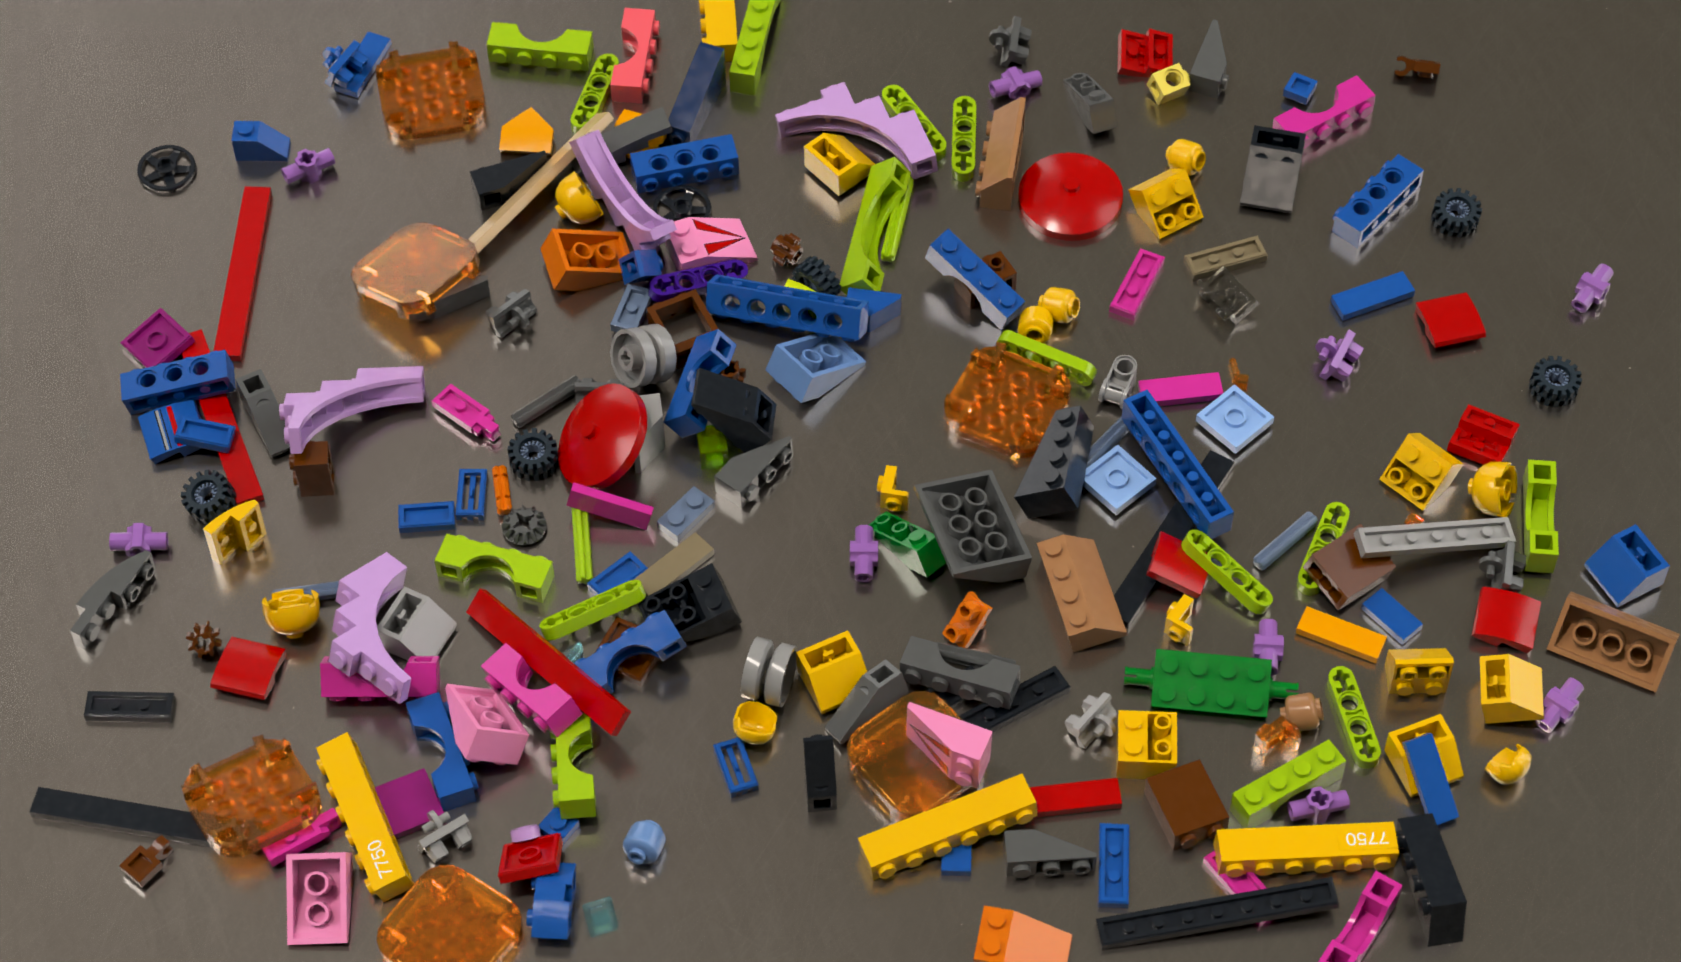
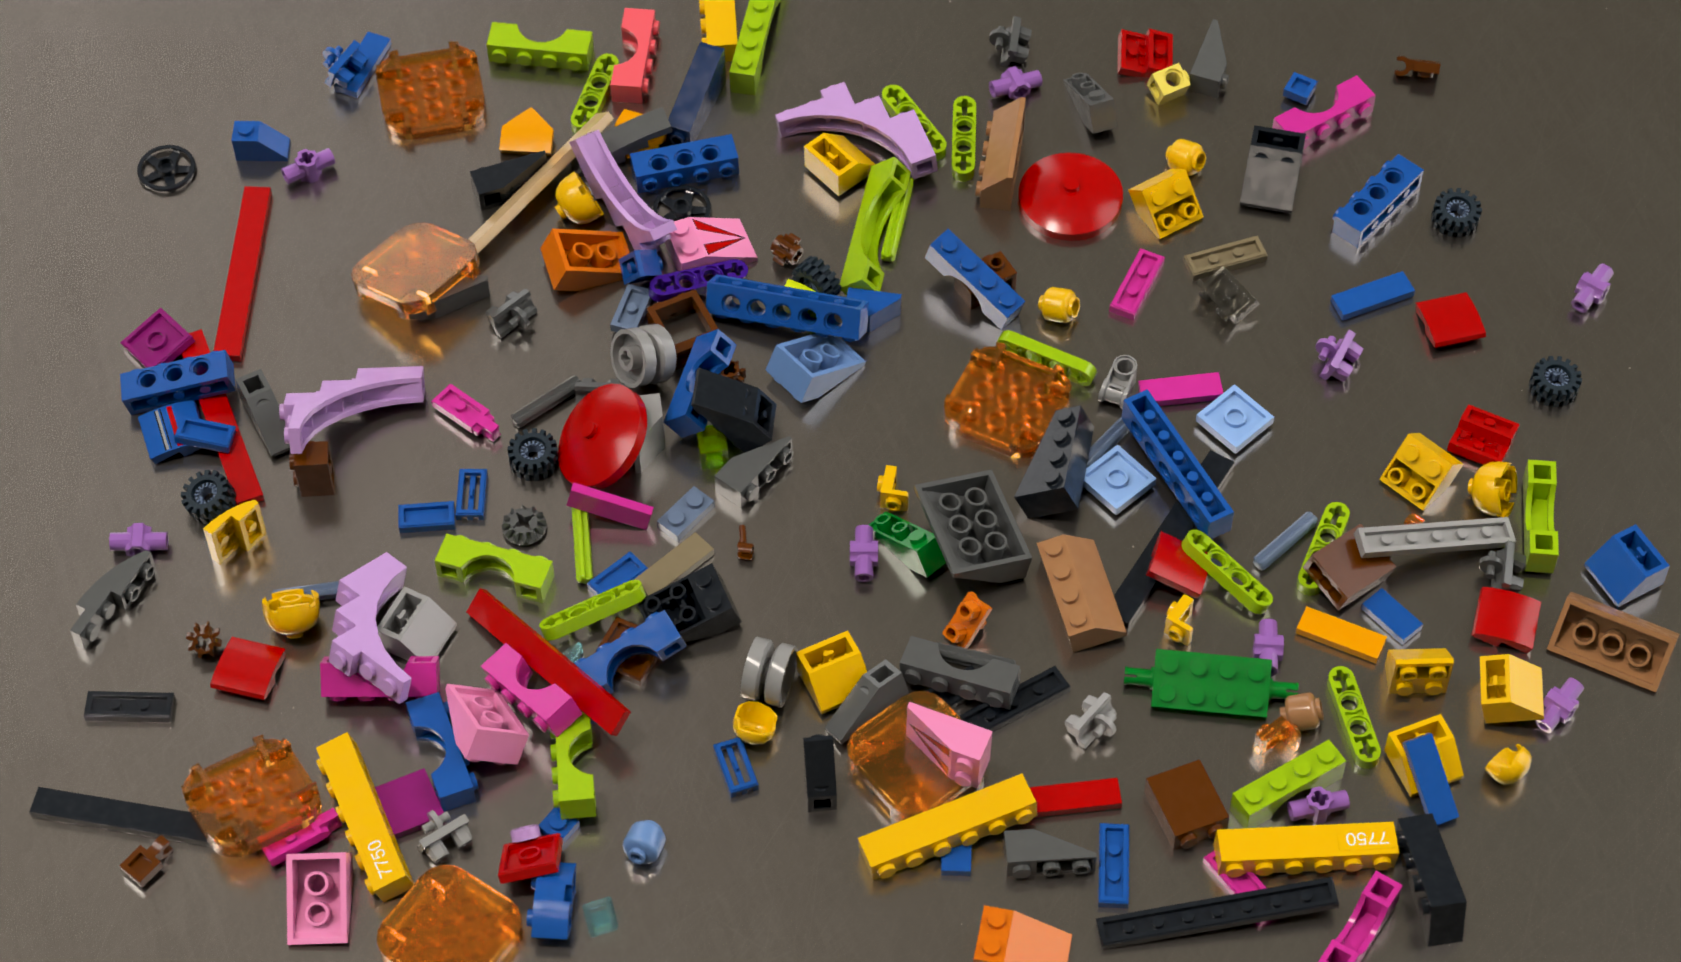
orange axle [492,465,512,516] -> none
yellow head [1017,306,1054,344] -> none
yellow slope [1116,710,1177,779] -> none
clear orange hand [1229,358,1249,391] -> none
none -> reddish brown hand [737,525,754,560]

